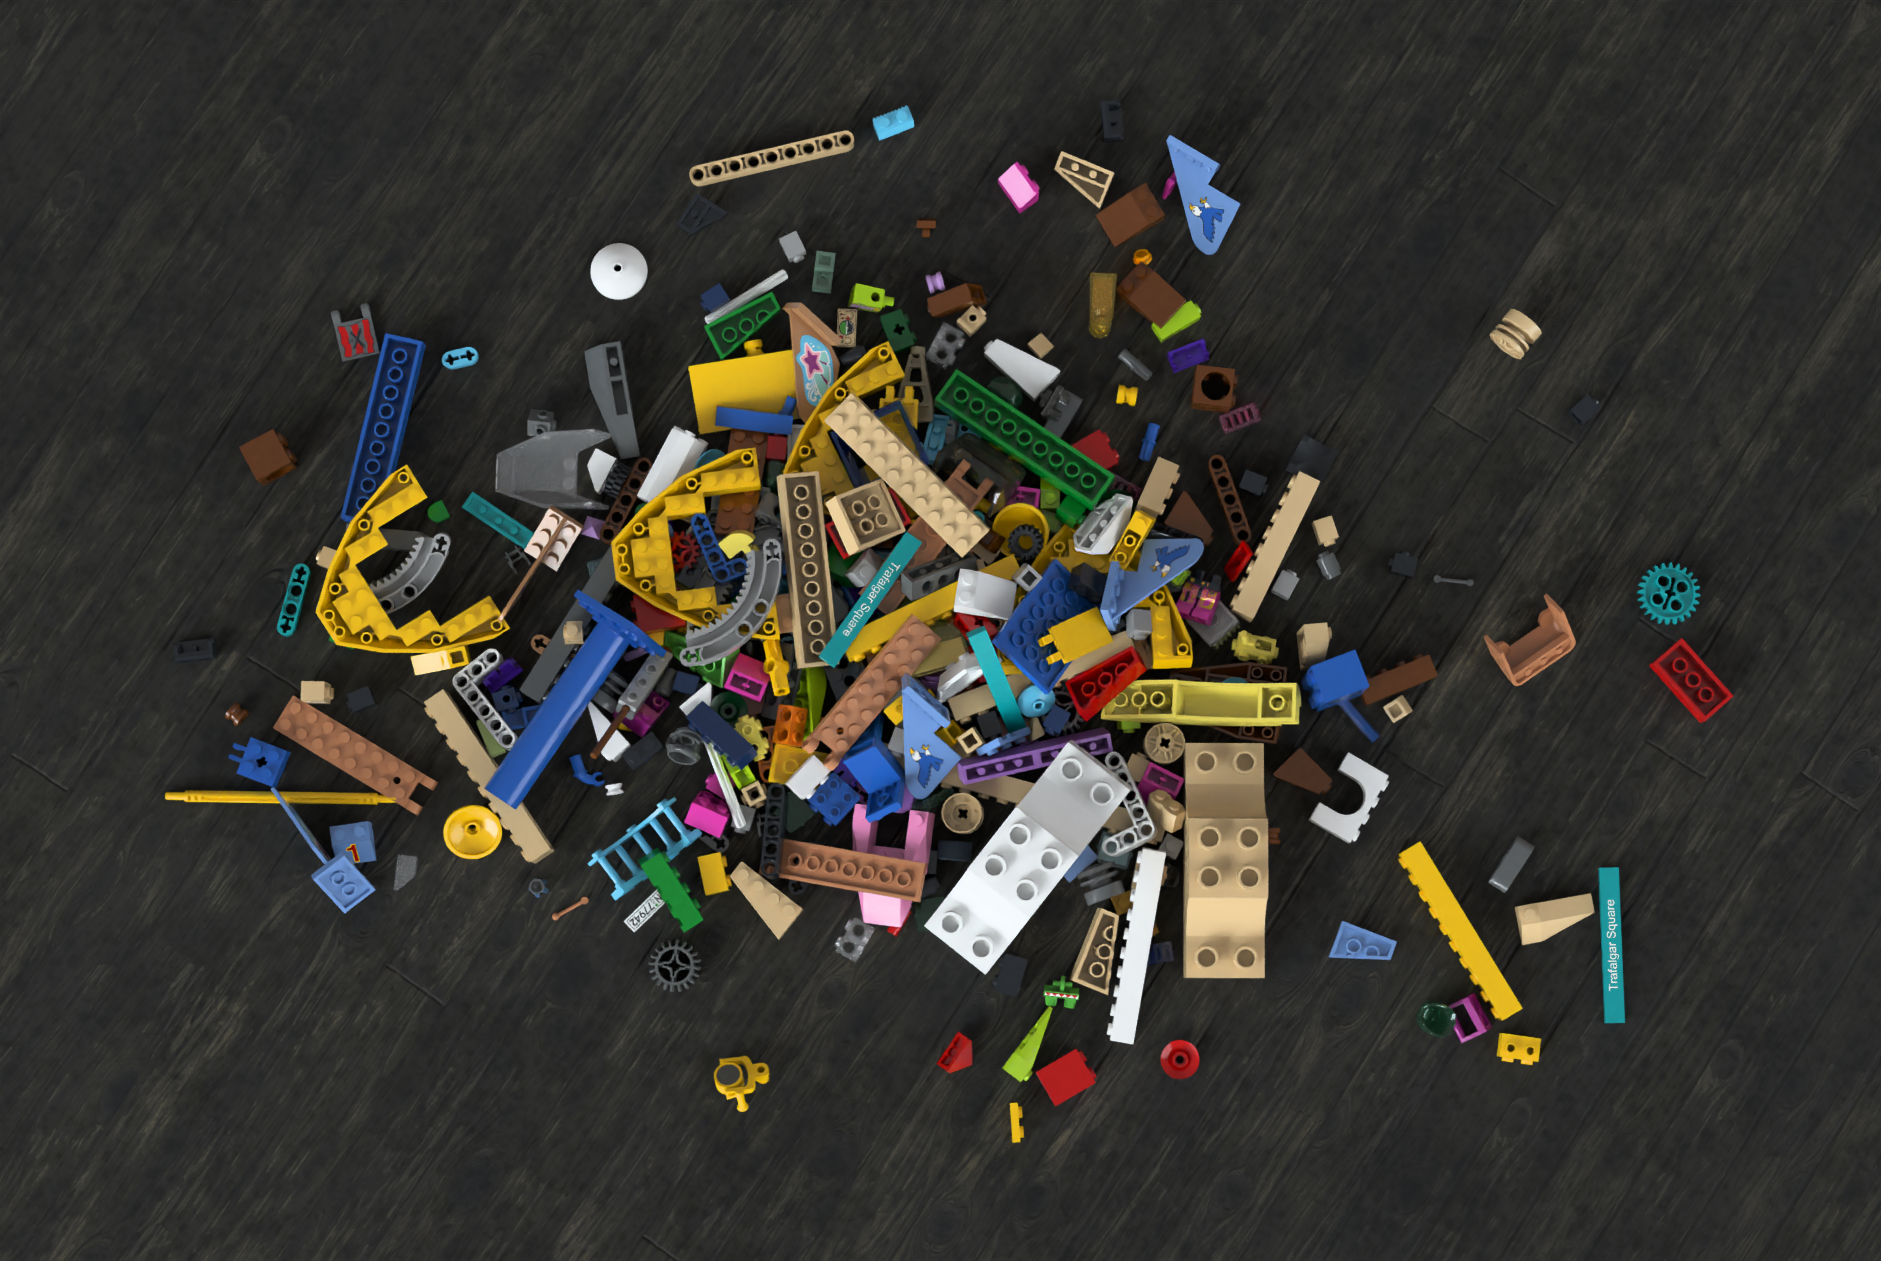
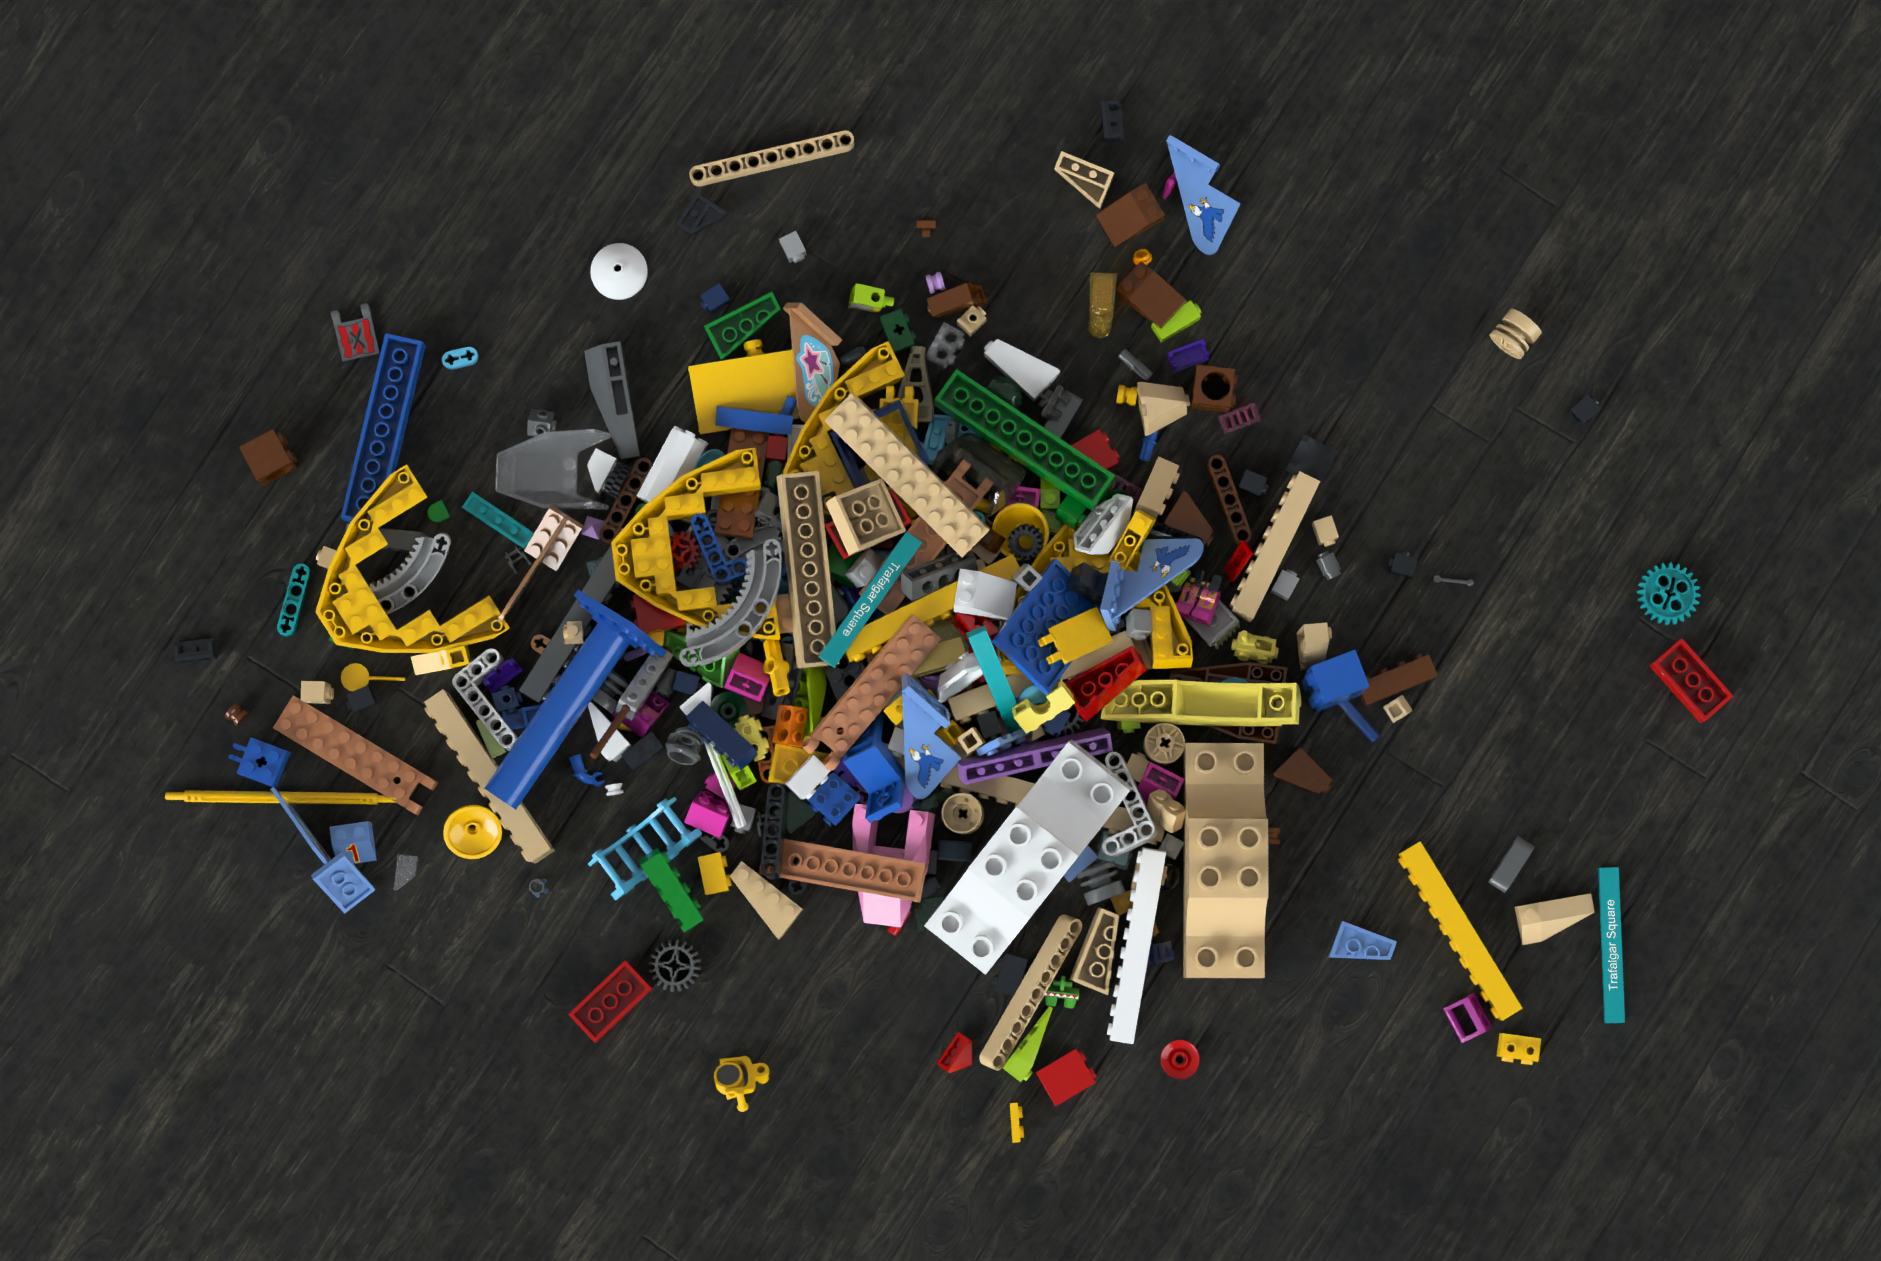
nougat hinge [552,897,589,920] -> none
white sticker [624,890,665,932] -> none
white axle [705,269,788,324] -> none
light yellow brick [718,530,760,559] -> none
tan brick [740,781,768,809] -> none
sand green slope [812,251,836,293] -> none
clear brick [834,917,876,963] -> none
tile [836,309,857,348] -> none
medium azure brick [873,105,914,141] -> none
slope [998,162,1040,213] -> none
tan slope [1027,333,1054,359] -> none
white arch [1309,753,1389,844] -> none
clear green hair [1416,1001,1456,1038] -> none
nougat windscreen [1484,594,1576,686] -> none
none -> yellow piece [341,663,406,691]
none -> red brick [568,960,653,1043]
none -> tan beam [980,914,1082,1071]
none -> light yellow arch [1011,678,1075,734]
none -> tan slope [1137,382,1190,436]

